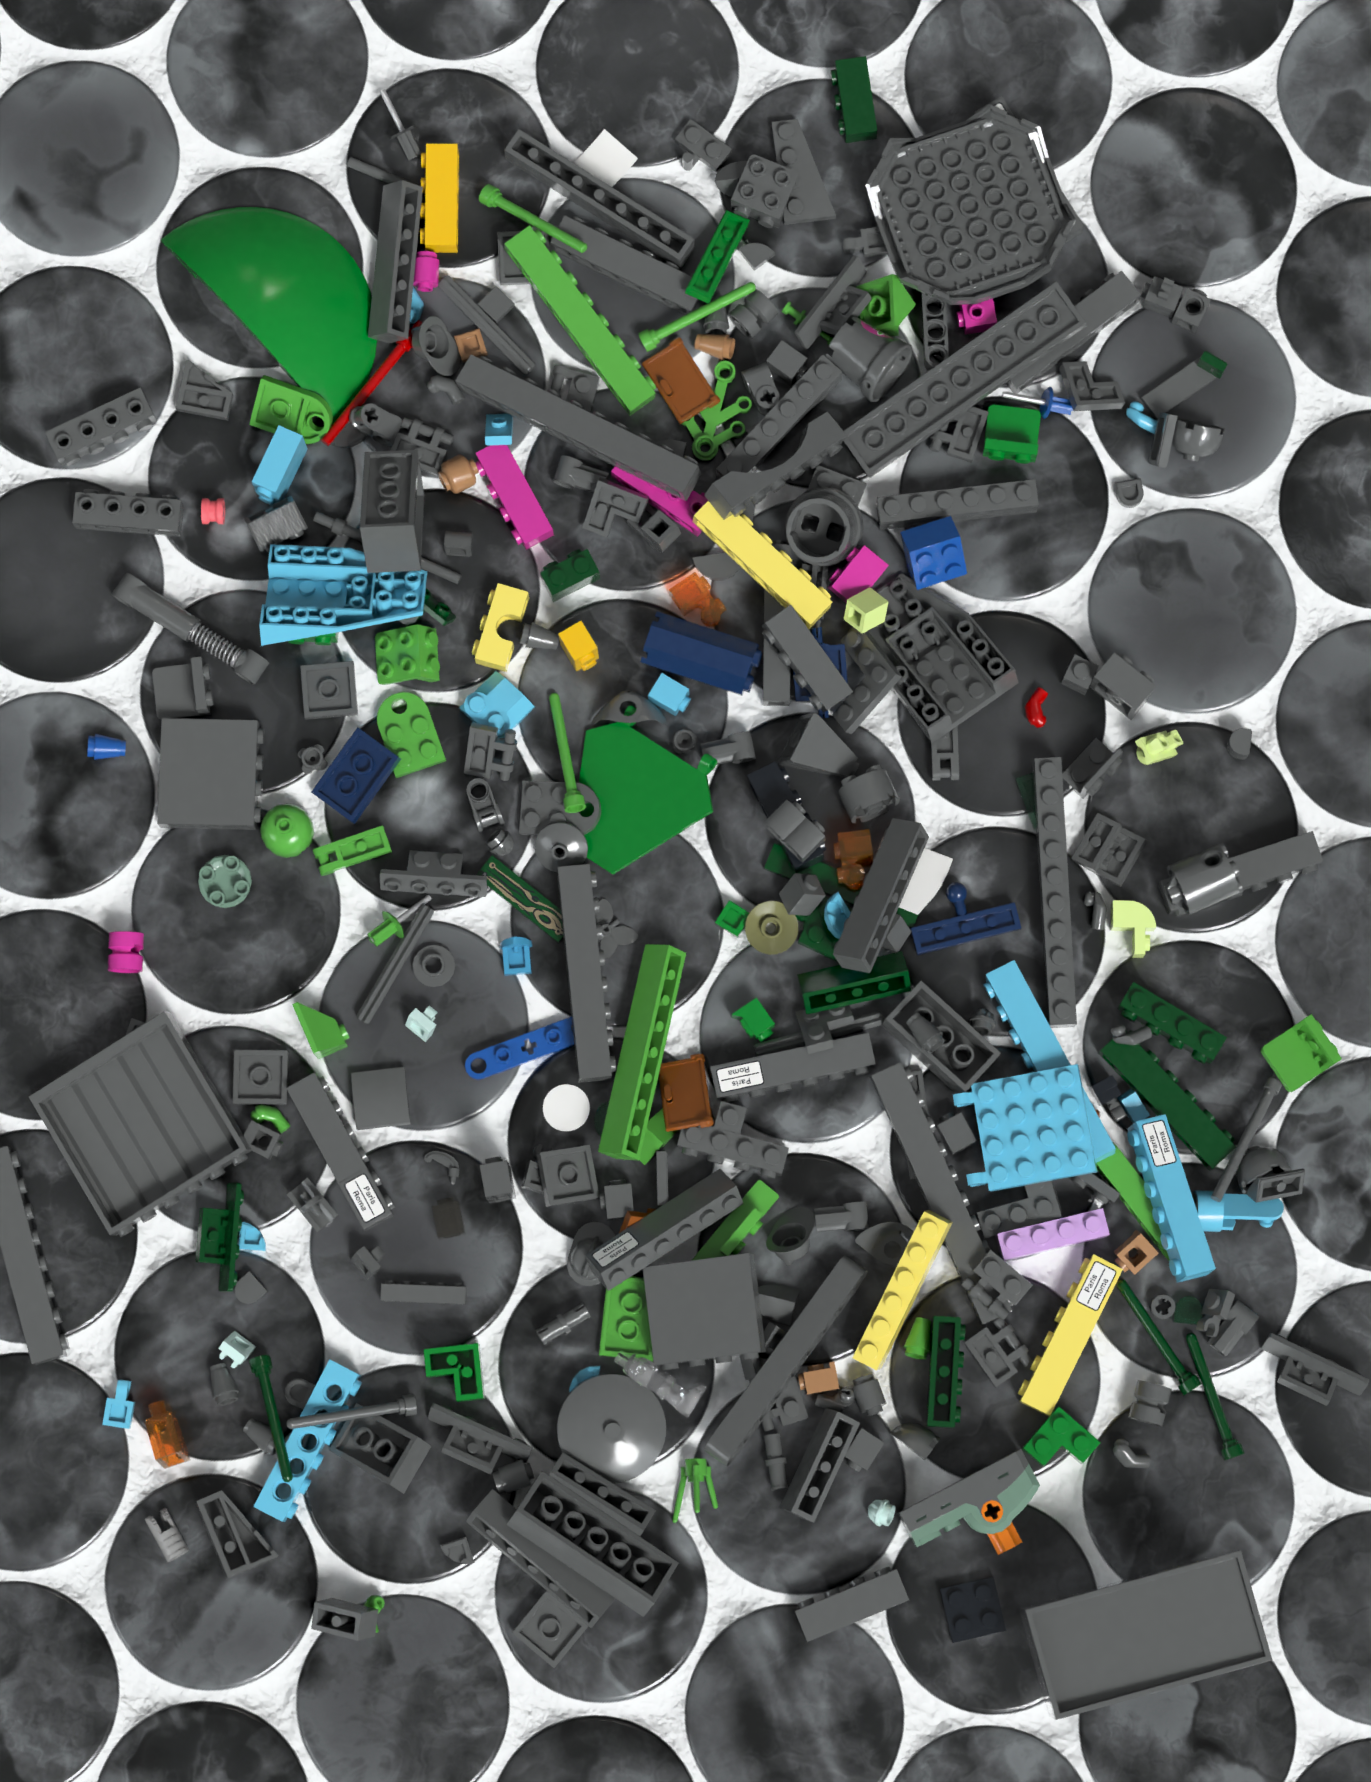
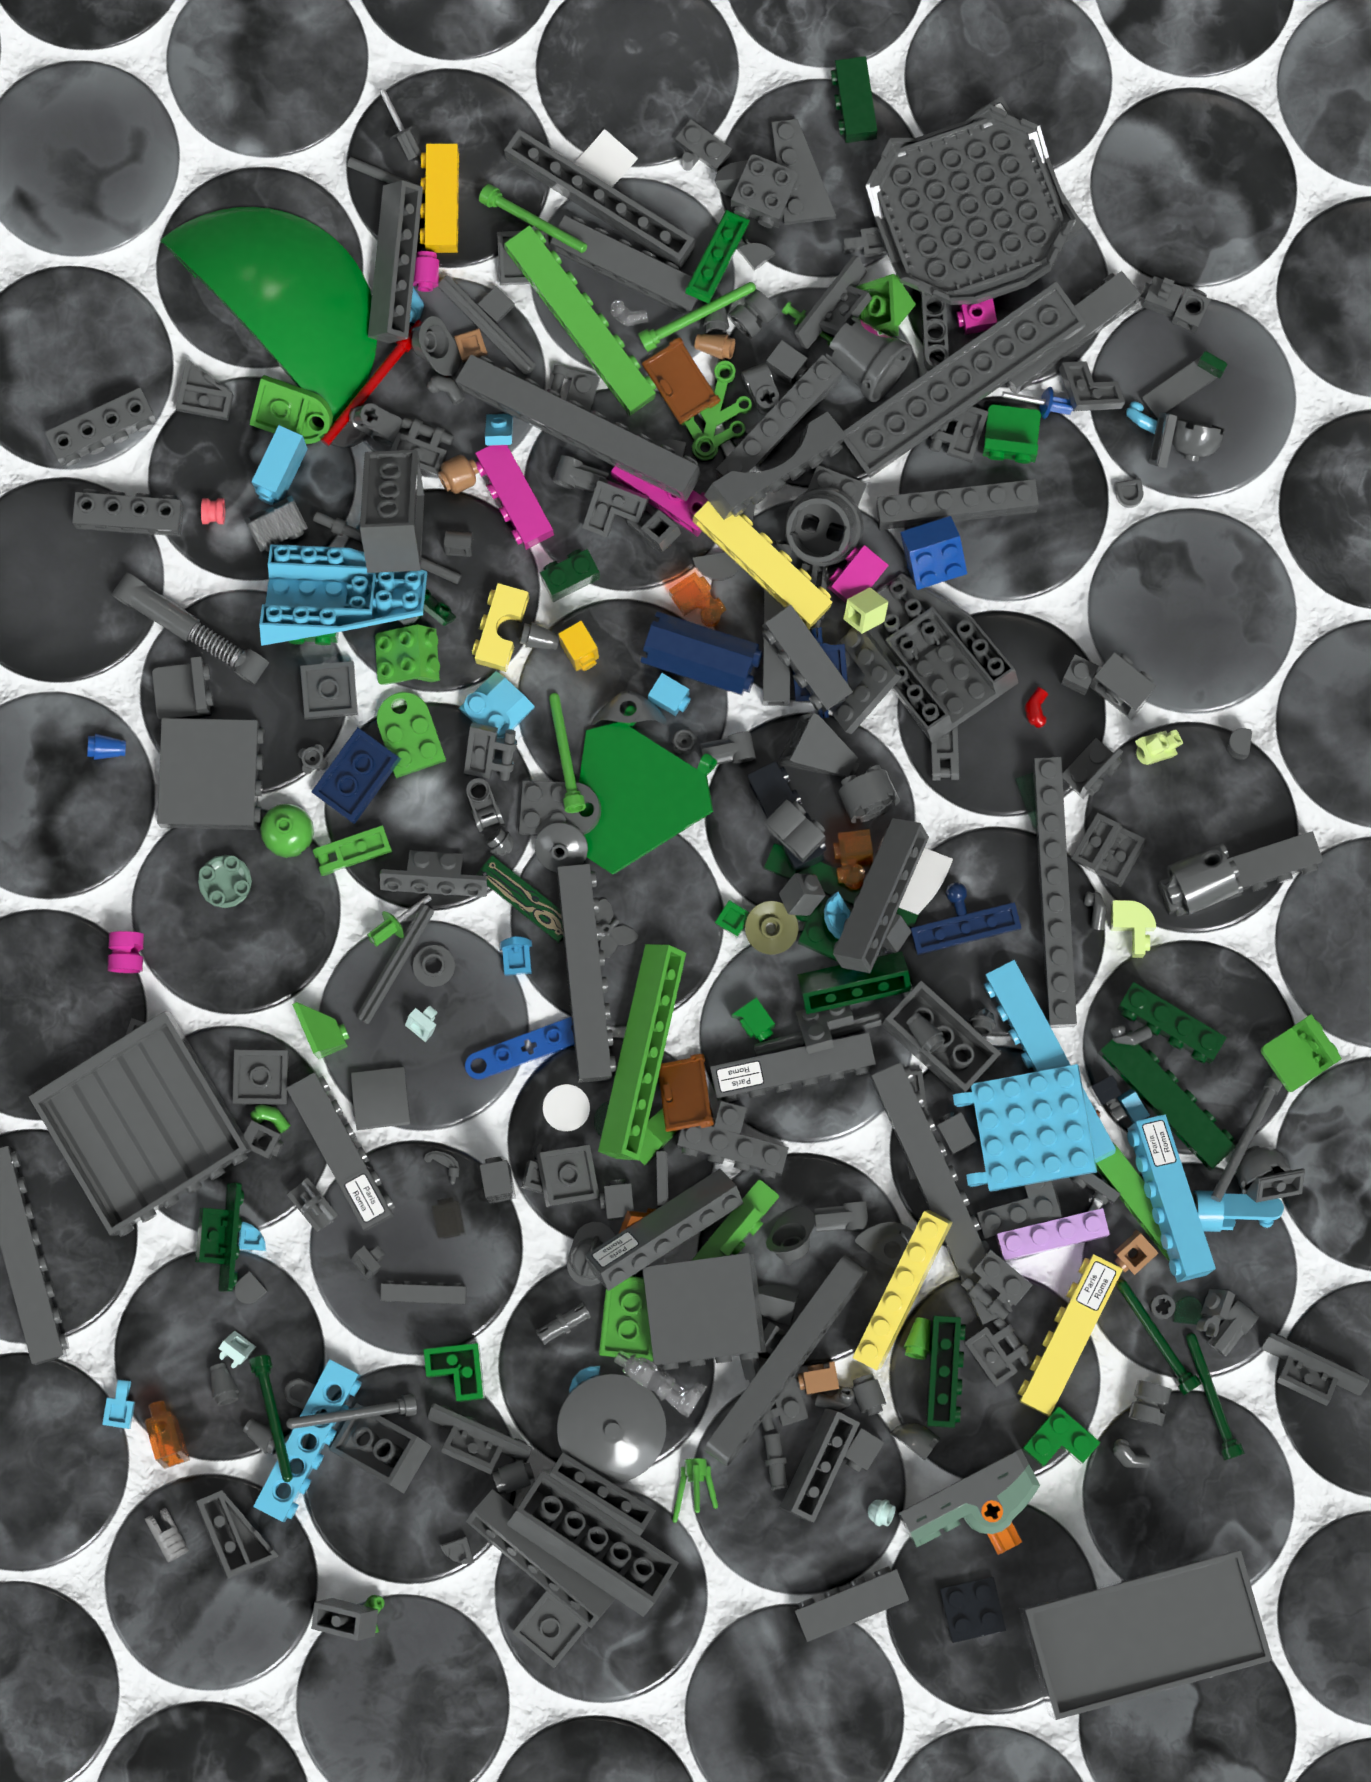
none -> clear arm [610,300,648,326]

